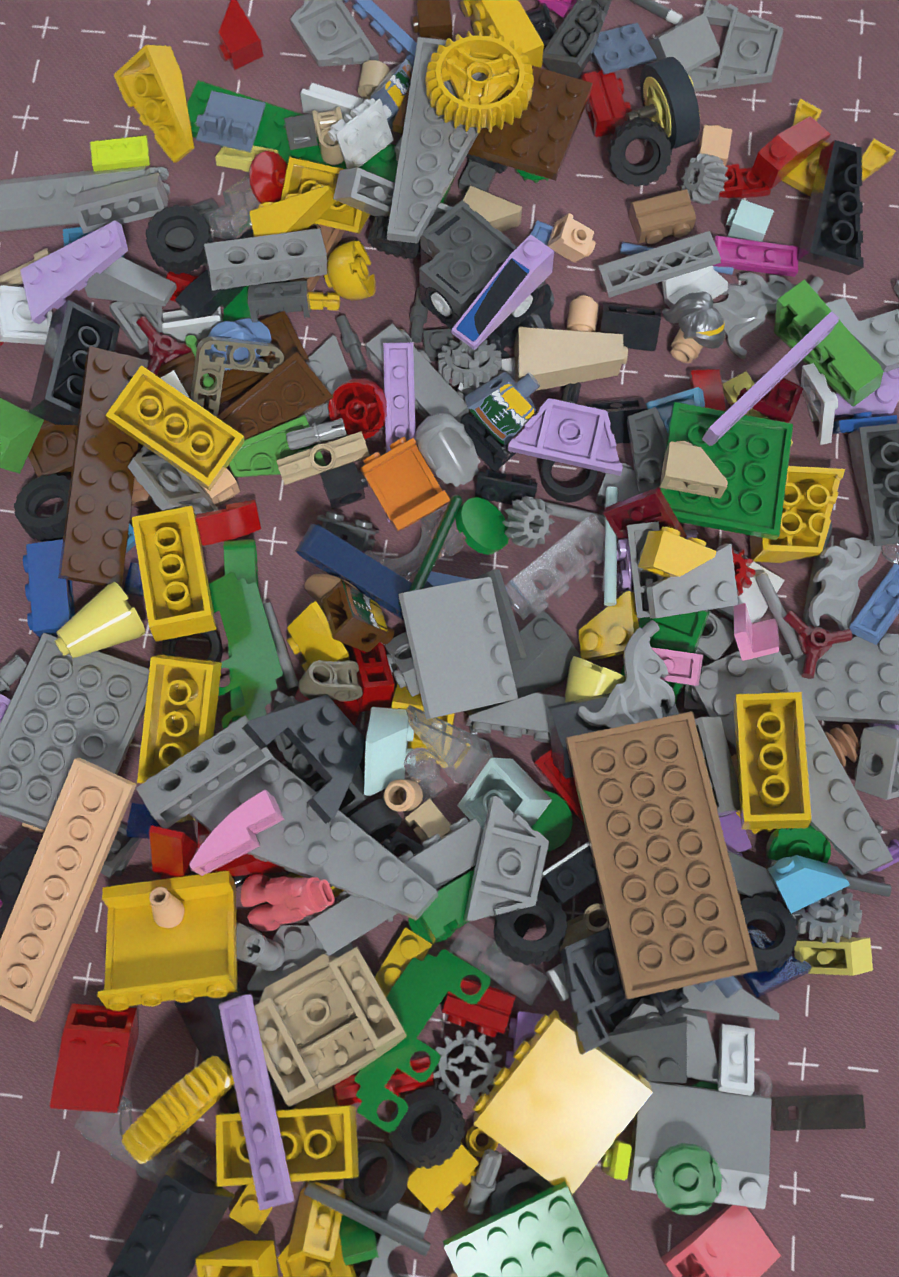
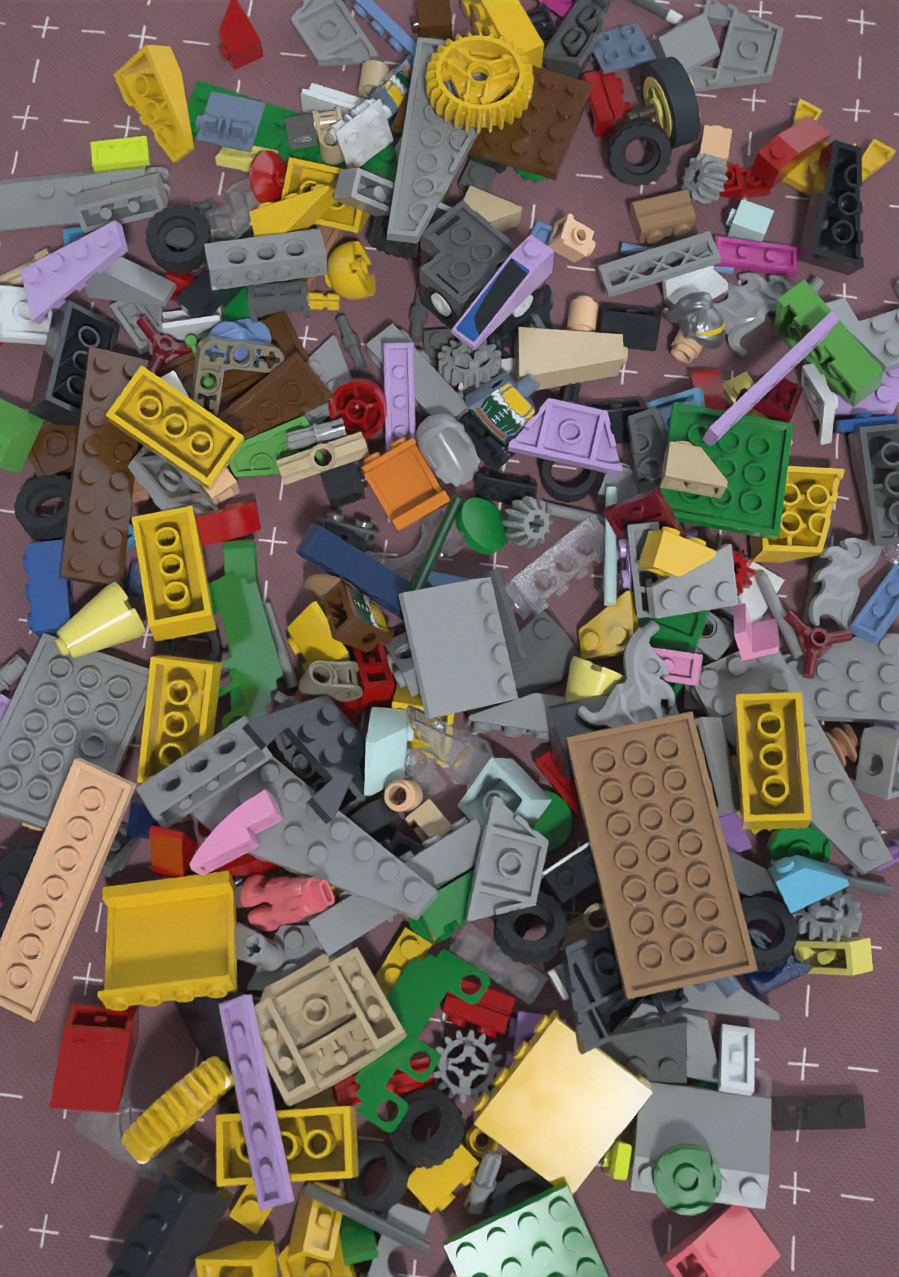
light nougat cone [149,887,185,928] -> none

